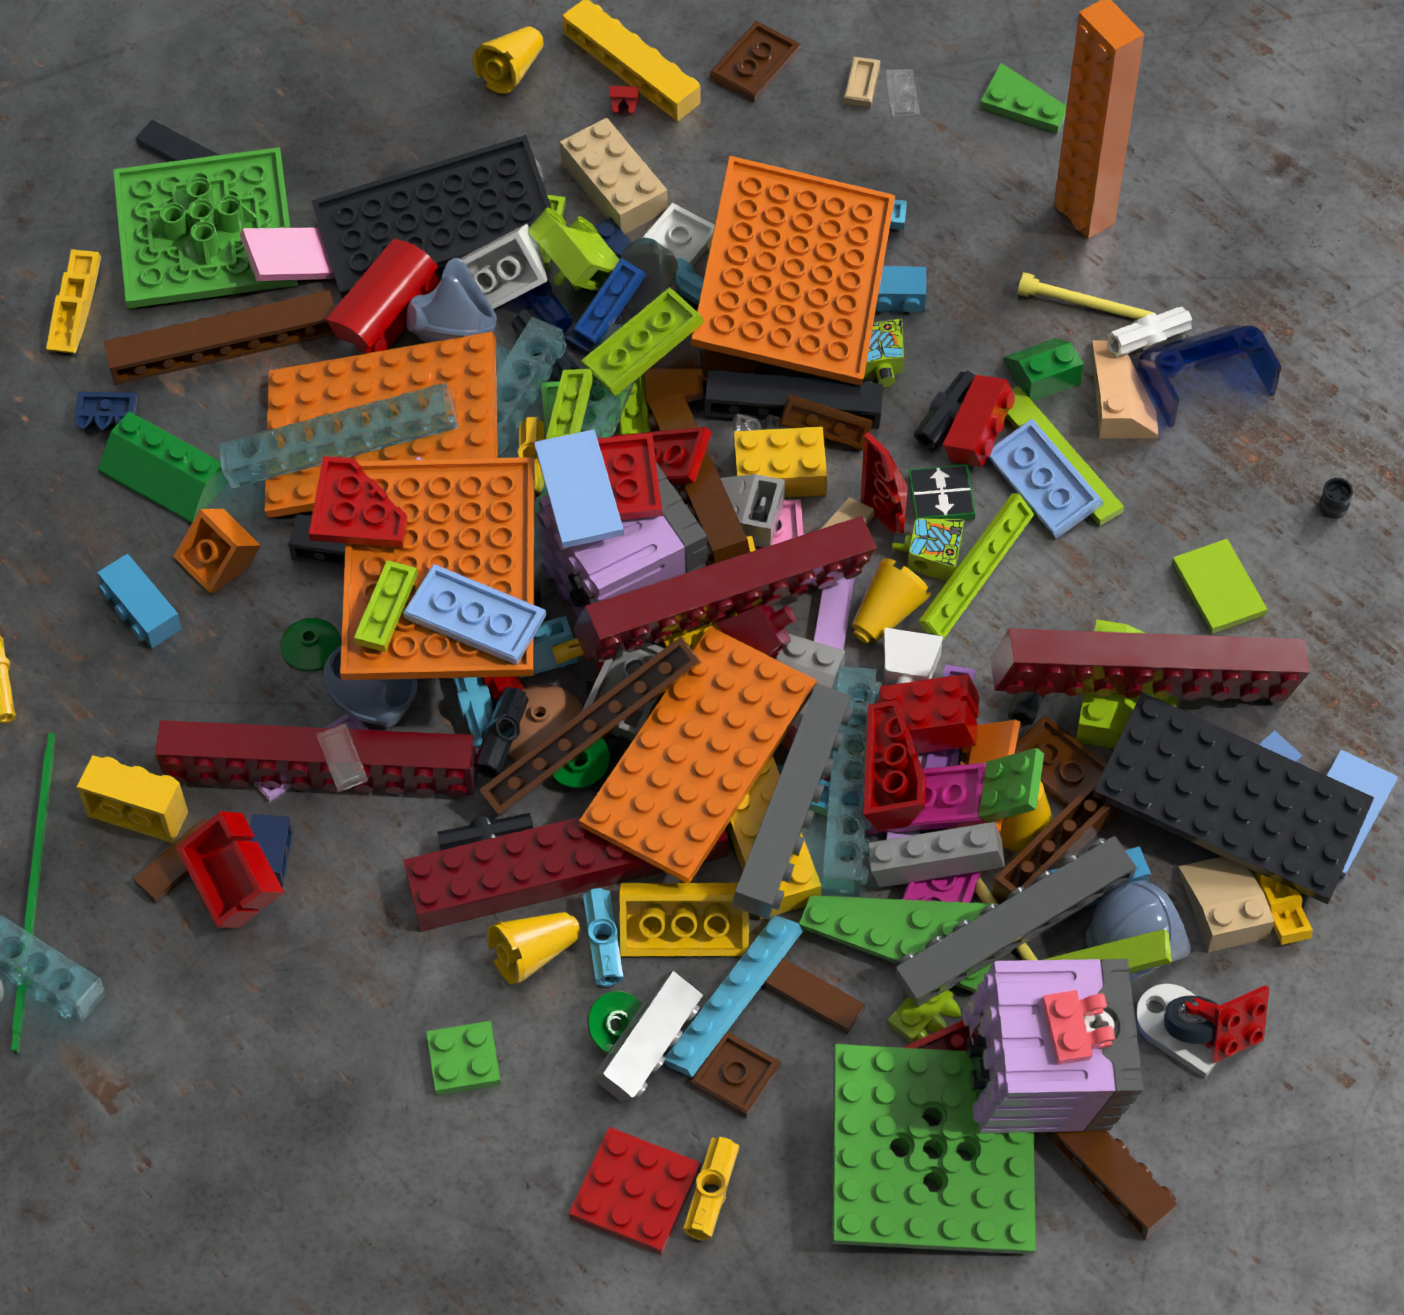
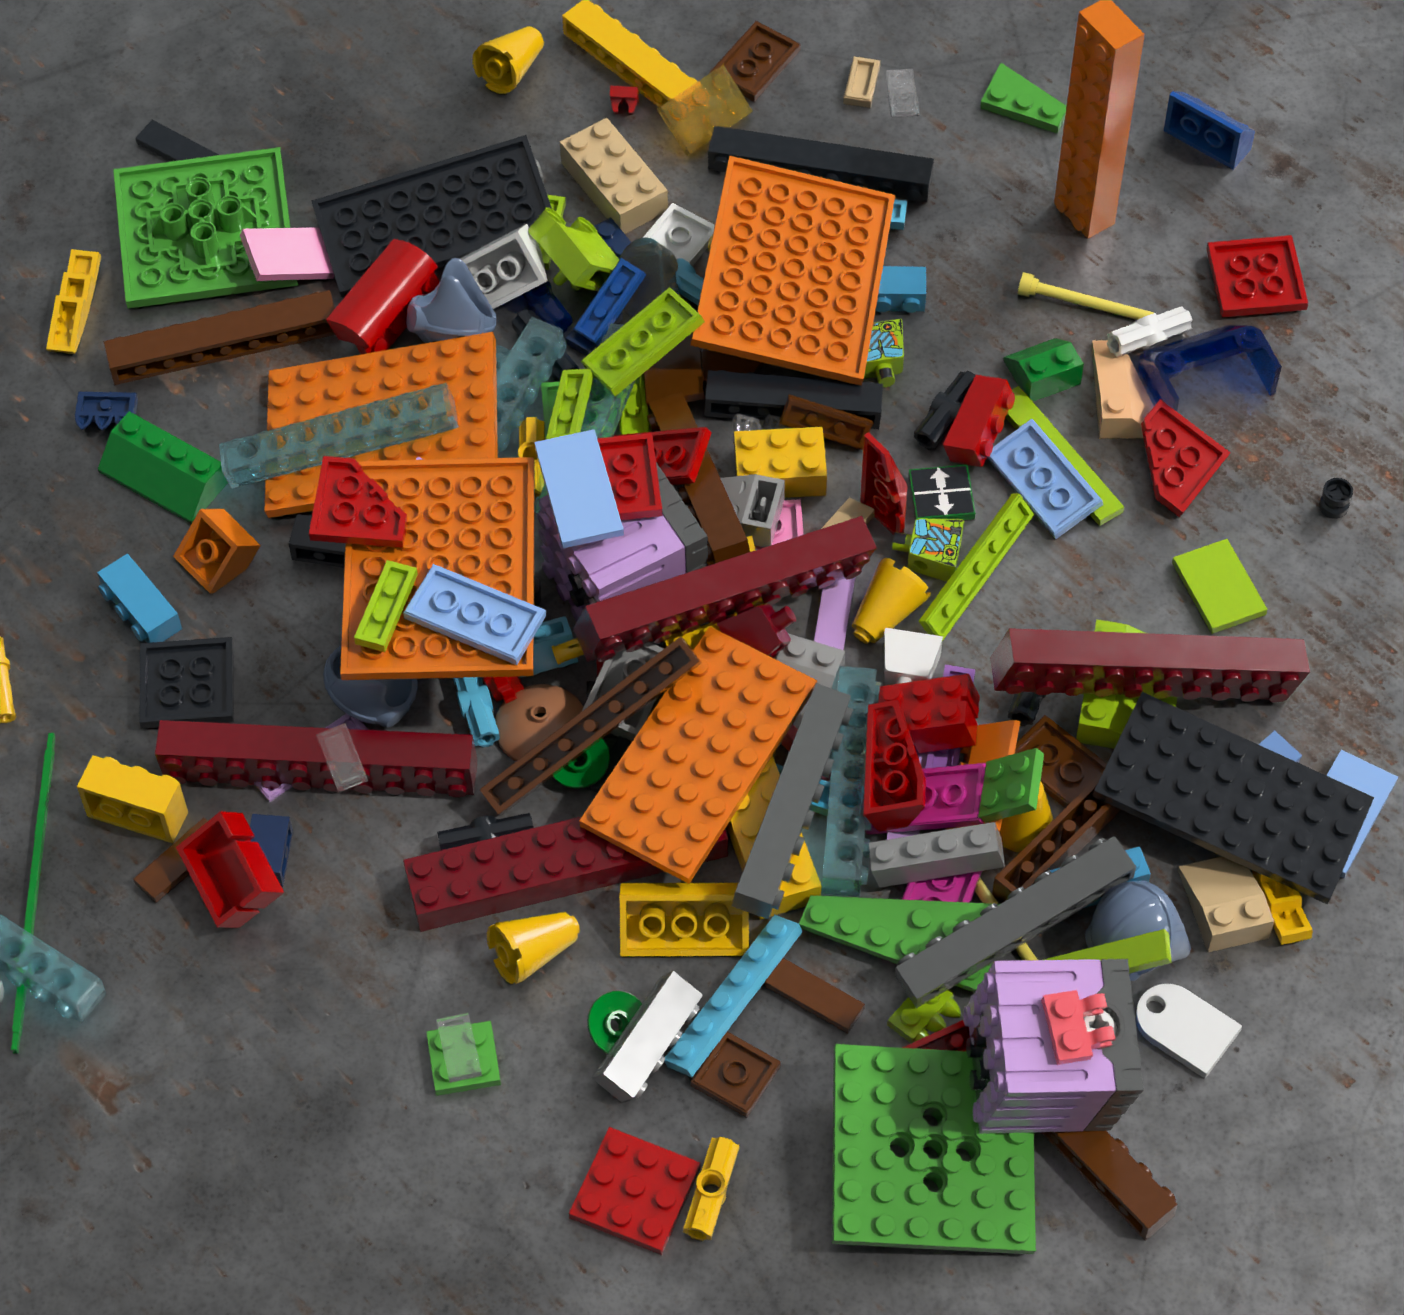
green dish [280,618,341,671] -> none
black piece [473,687,529,778] -> none
medium azure piece [583,888,624,987] -> none
red plate [1164,985,1270,1063] -> none
none -> black plate [139,637,234,729]
none -> clear tile [436,1013,482,1083]
none -> clear yellow plate [657,64,753,156]
none -> black brick [708,126,934,202]
none -> red plate [1141,399,1230,517]
none -> blue slope [1163,91,1255,170]
none -> red plate [1206,235,1308,317]

